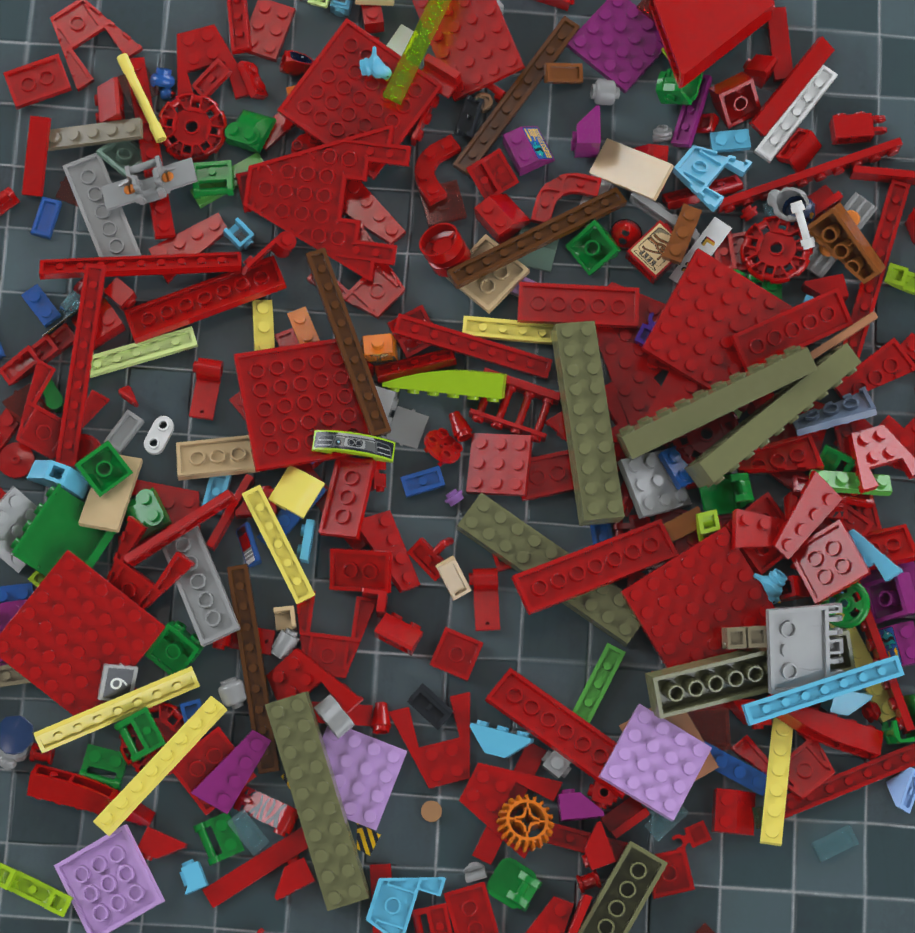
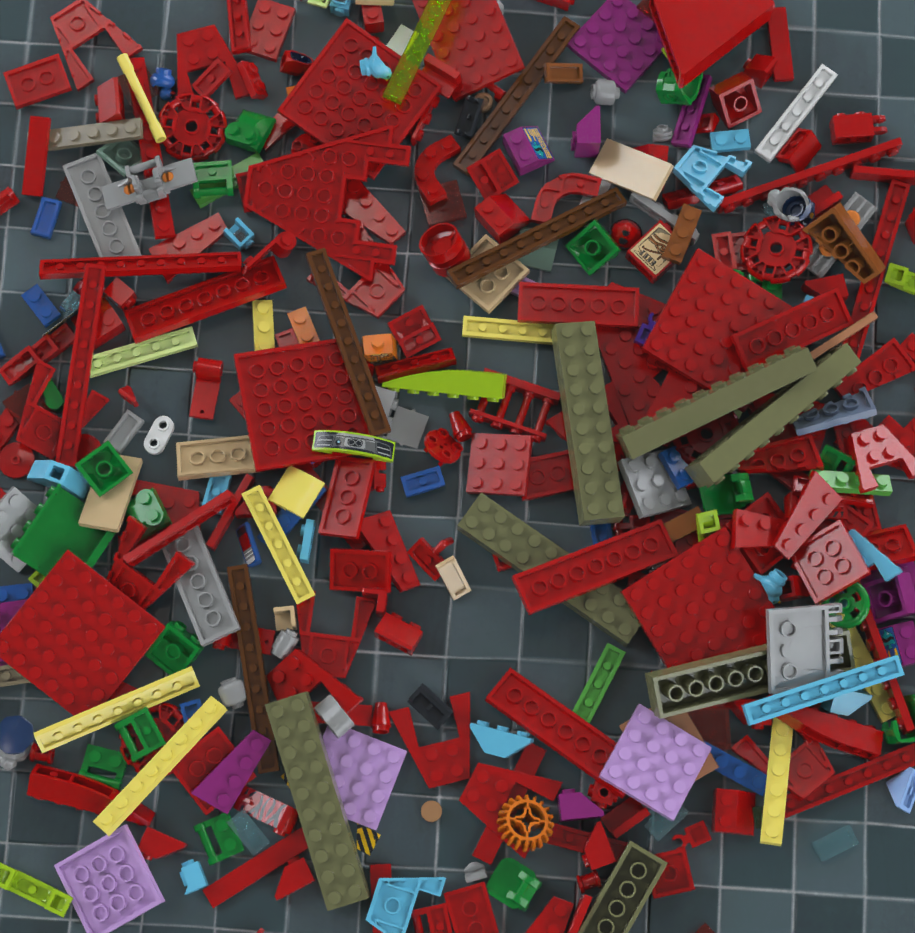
piece [97,663,138,701] -> none
red plate [393,313,553,380] -> none
red plate [429,627,484,682] -> none
medium lavender plate [445,489,464,507] -> none
red door [469,568,500,631] -> none
light grey brick [541,750,572,780] -> none
white sticker [669,217,732,283] -> none
dark tan hips [721,626,767,649] -> none
red plate [740,204,759,222] -> none
red tile [749,36,835,137] -> none
white bar [790,200,815,250] -> none
red plate [861,701,881,723] -> none

